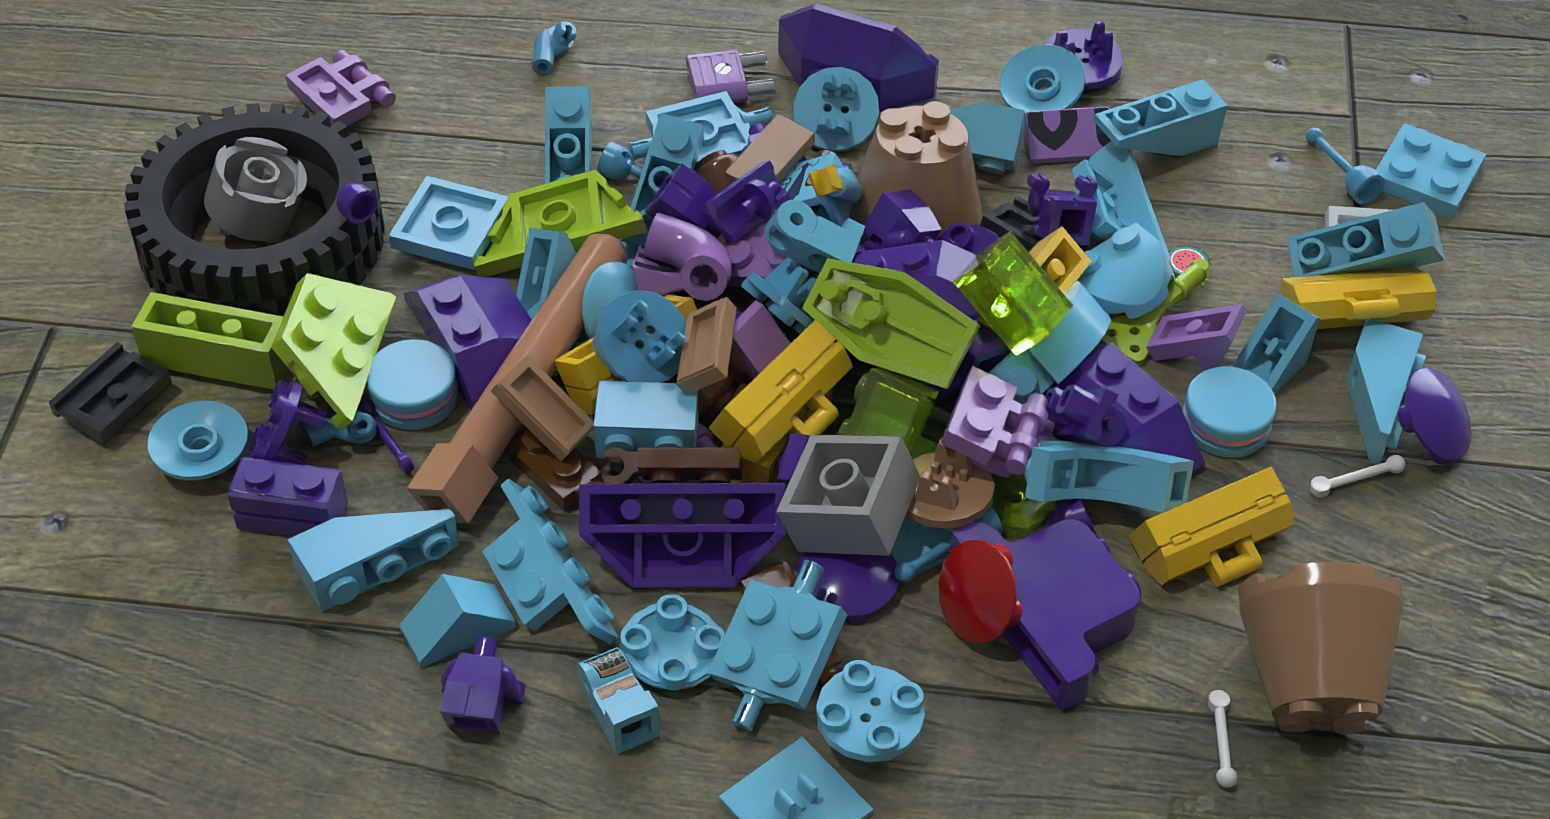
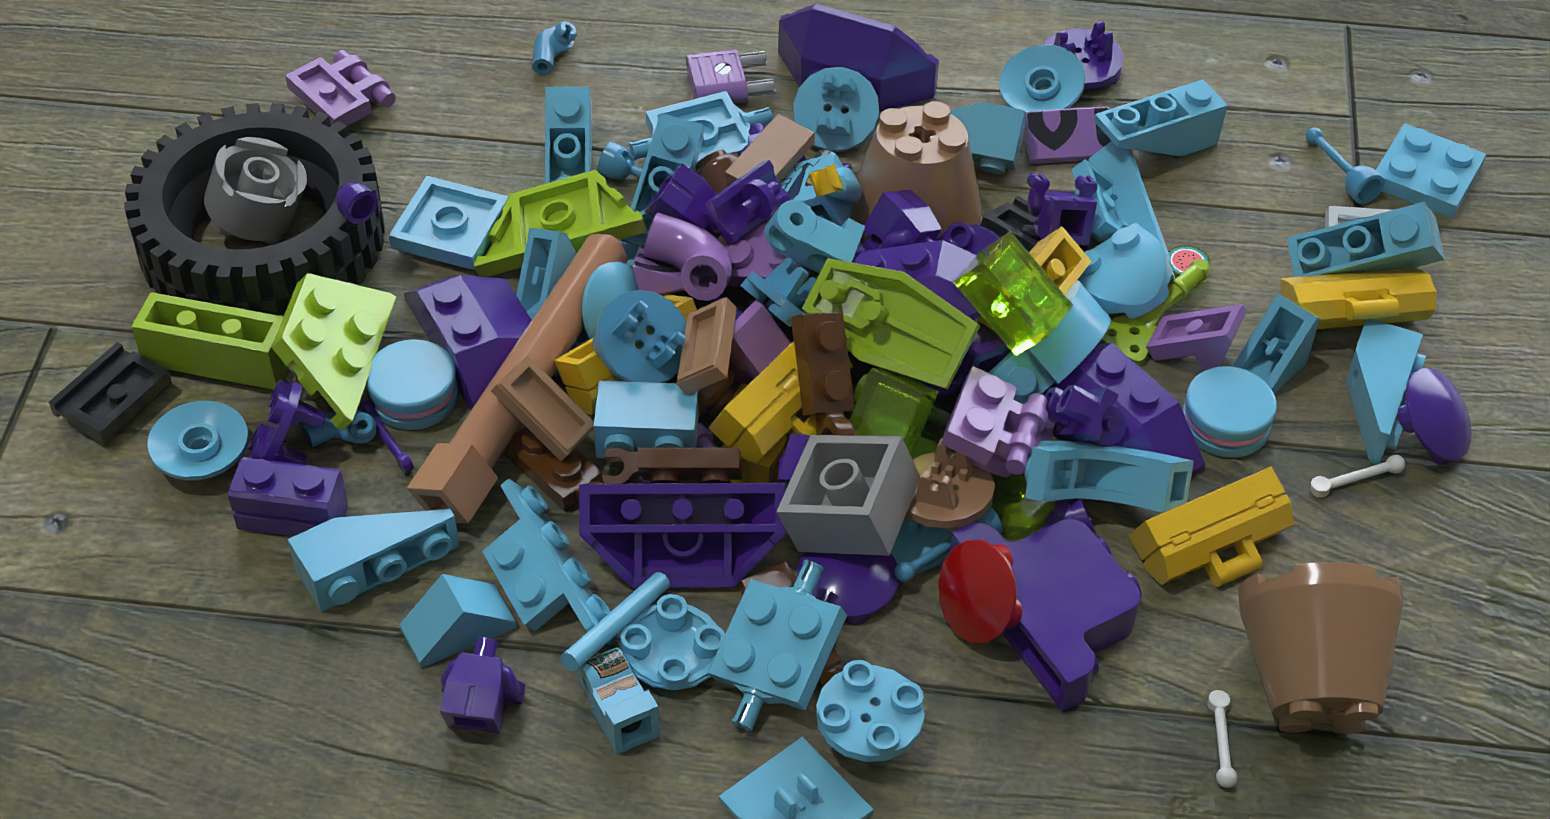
none -> medium azure bar [561,572,670,671]
none -> reddish brown plate [791,312,855,436]

